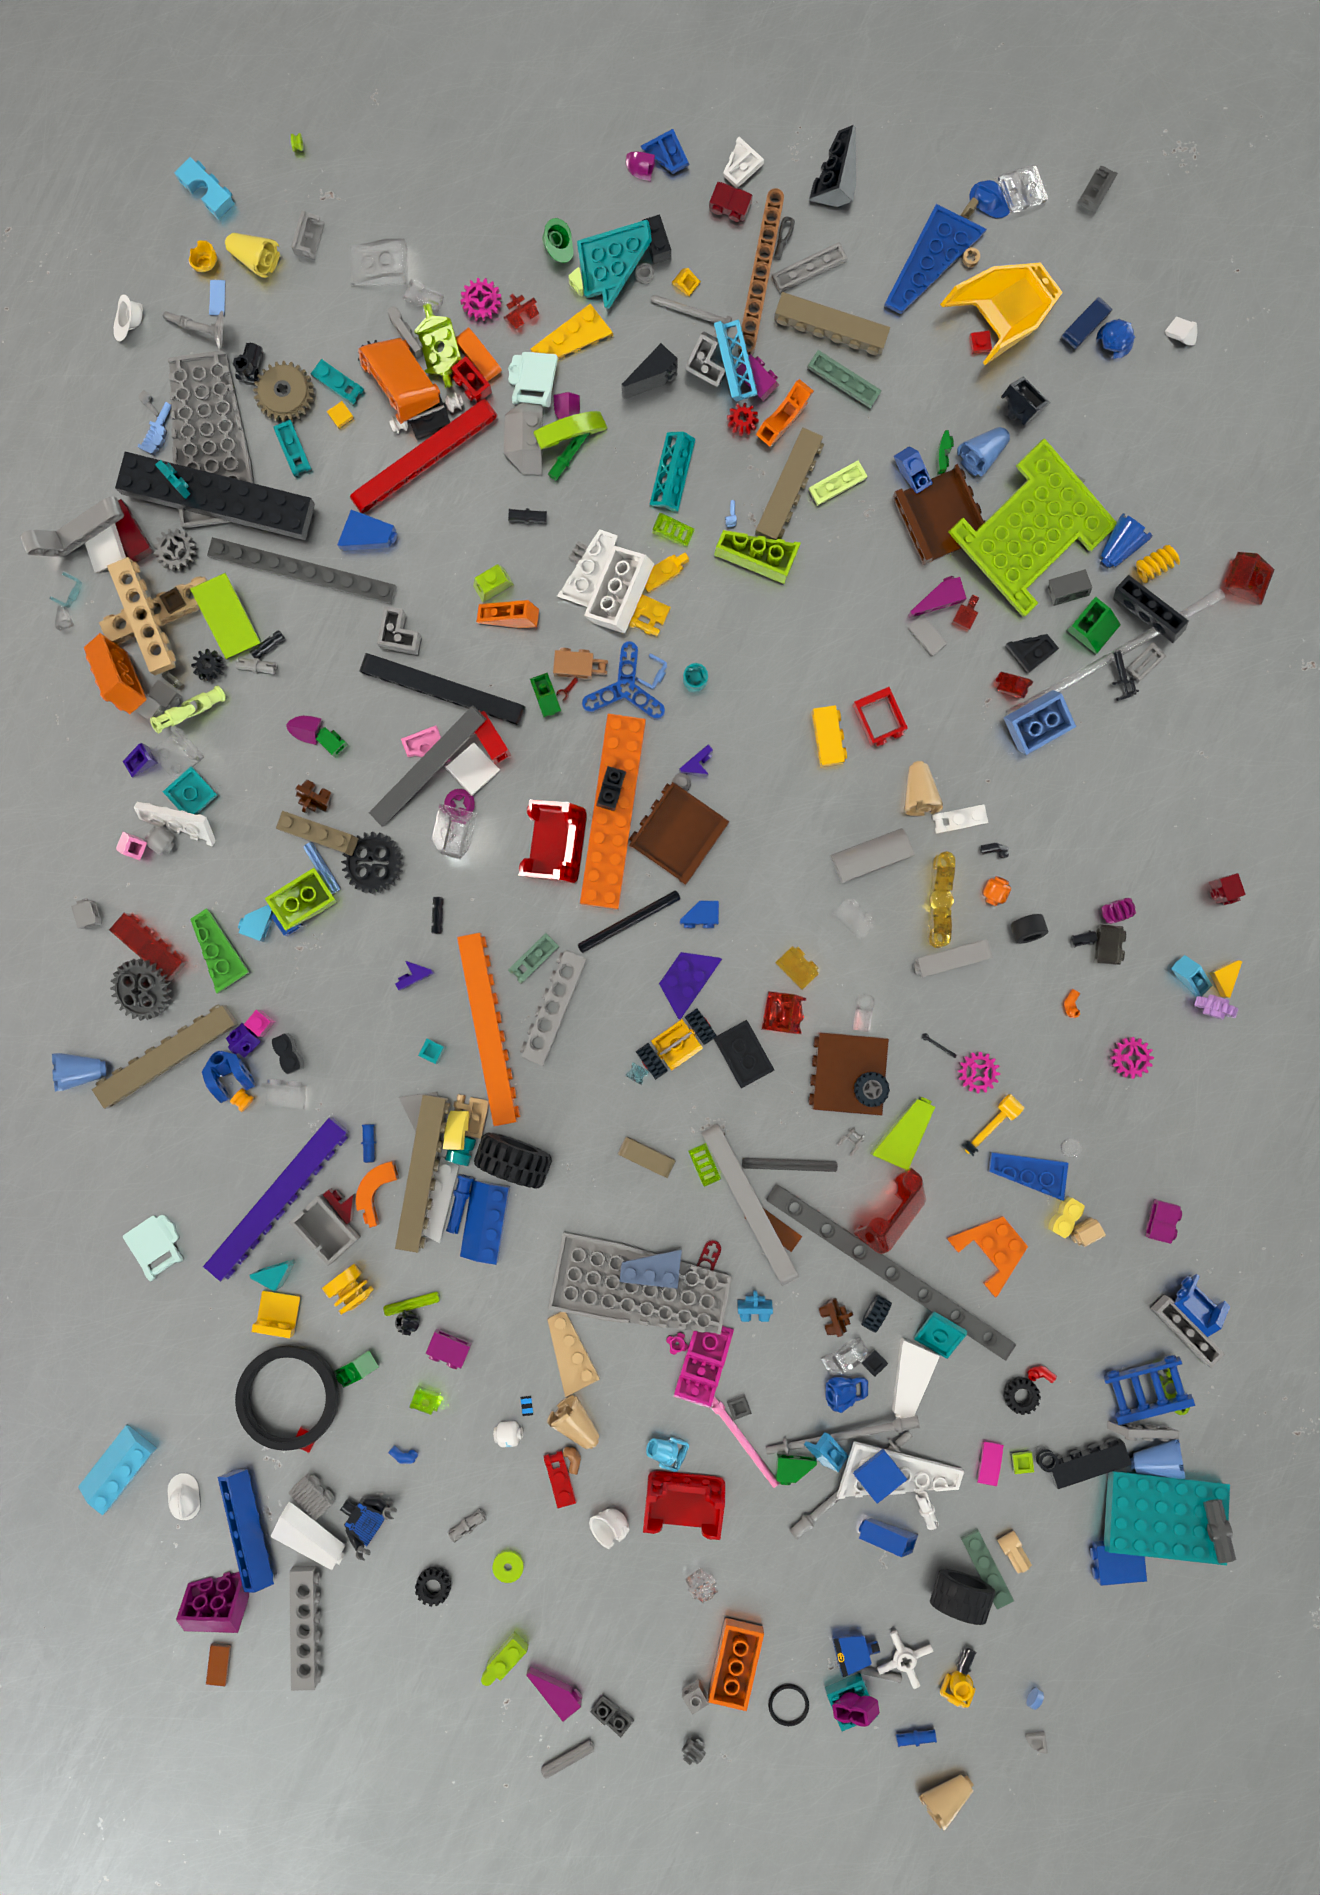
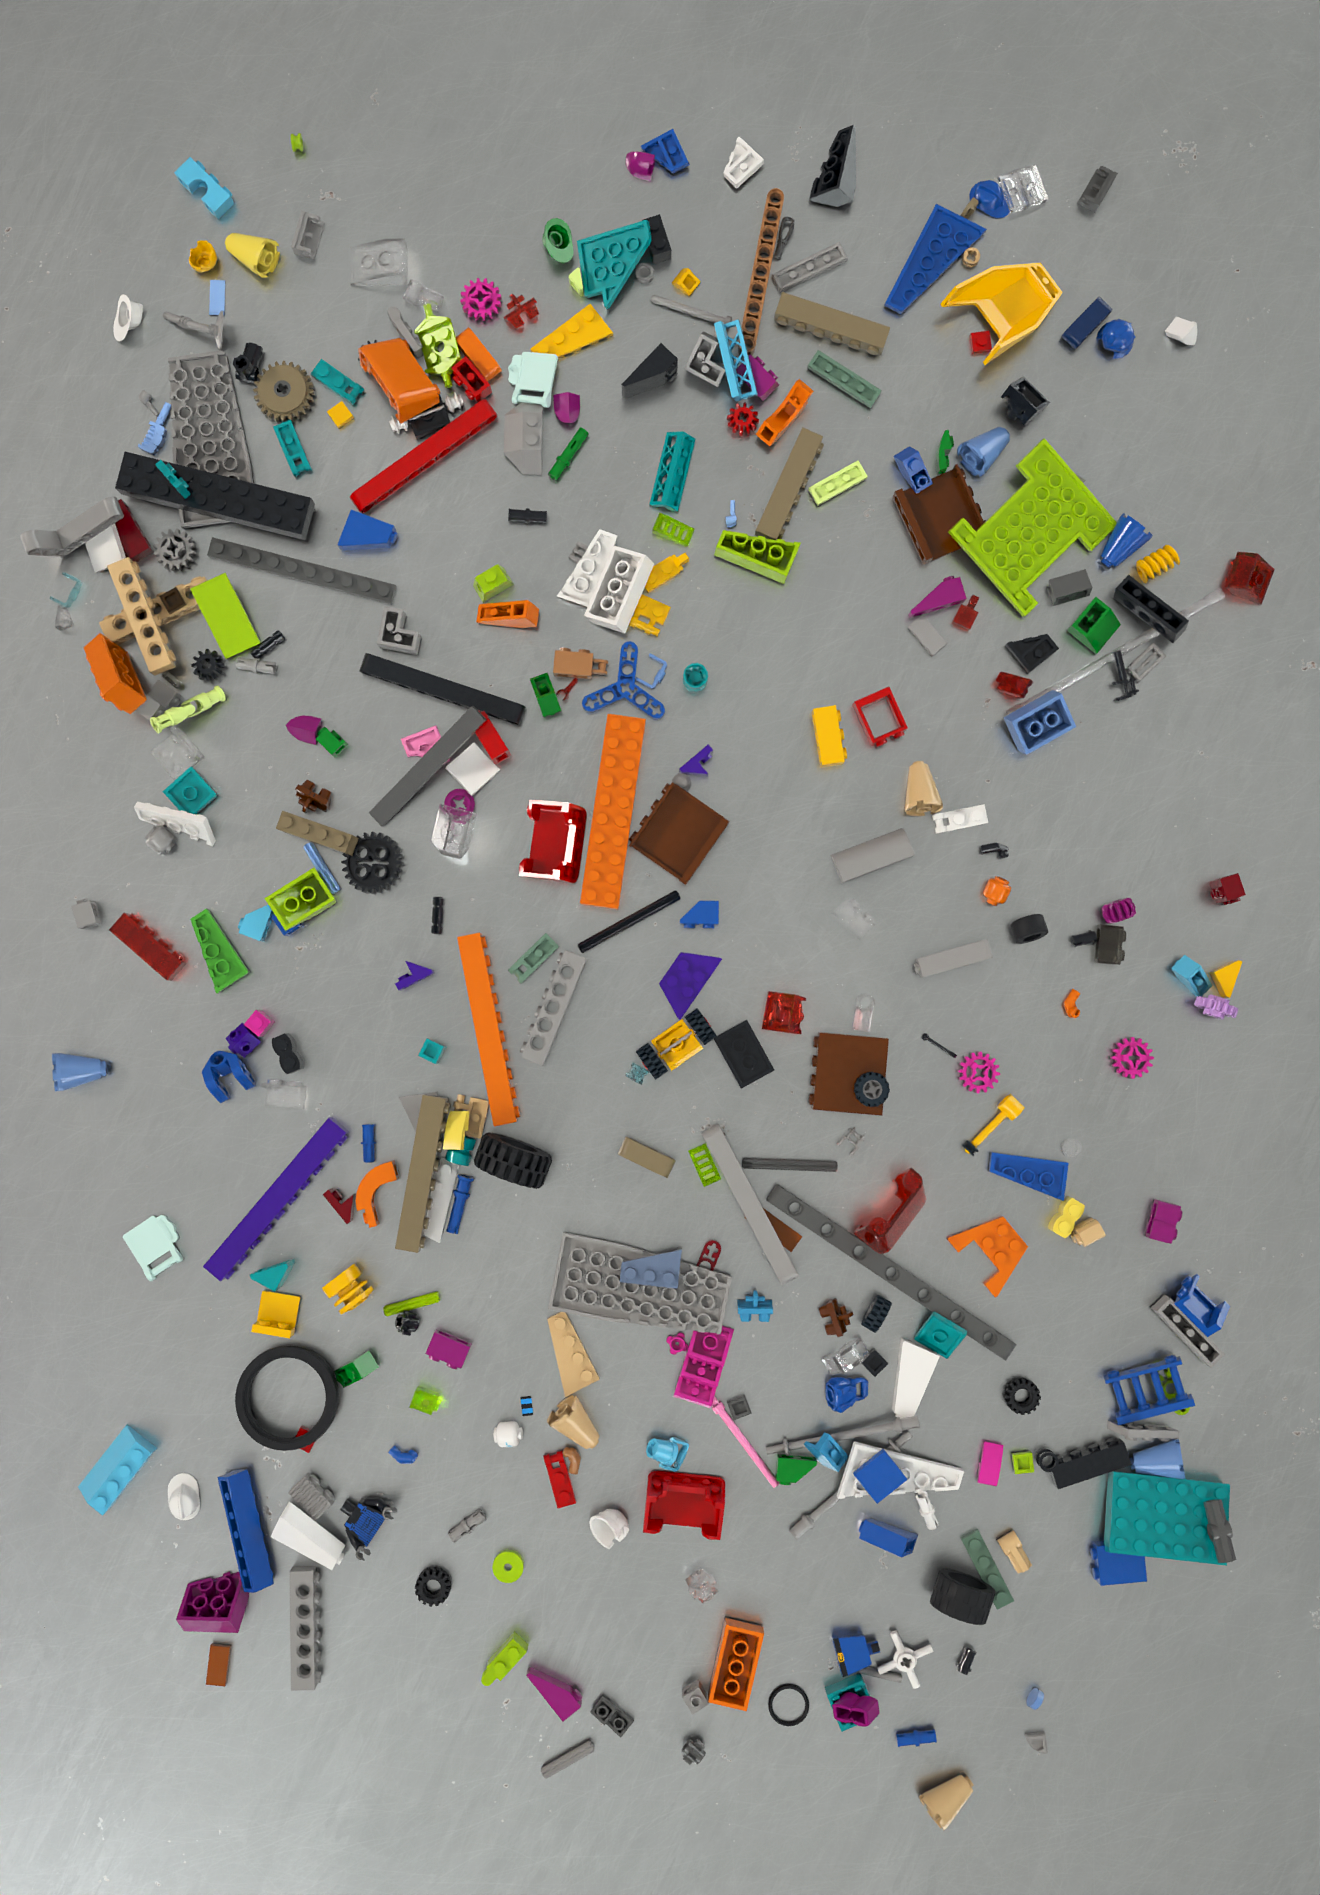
dark tan brick [91,1004,239,1109] -> none
dark grey gear [110,958,172,1021] -> none
bright pink brick [116,832,147,860] -> none
dark purple slope [123,743,158,777] -> none
light orange wheel [230,1088,254,1112] -> none
light grey piece [289,1194,360,1266] -> none
blue slope [460,1180,510,1265] -> none
lime slope [533,411,608,450] -> none
black slope [596,766,626,811] -> none
dark red brick [709,182,753,222] -> none
clear yellow bracket [775,946,819,990] -> none
lime slope [870,1097,935,1171] -> none
clear yellow piece [928,851,955,948] -> none
yellow piece [940,1671,976,1708] -> none
red arm [1028,1365,1057,1383] -> none

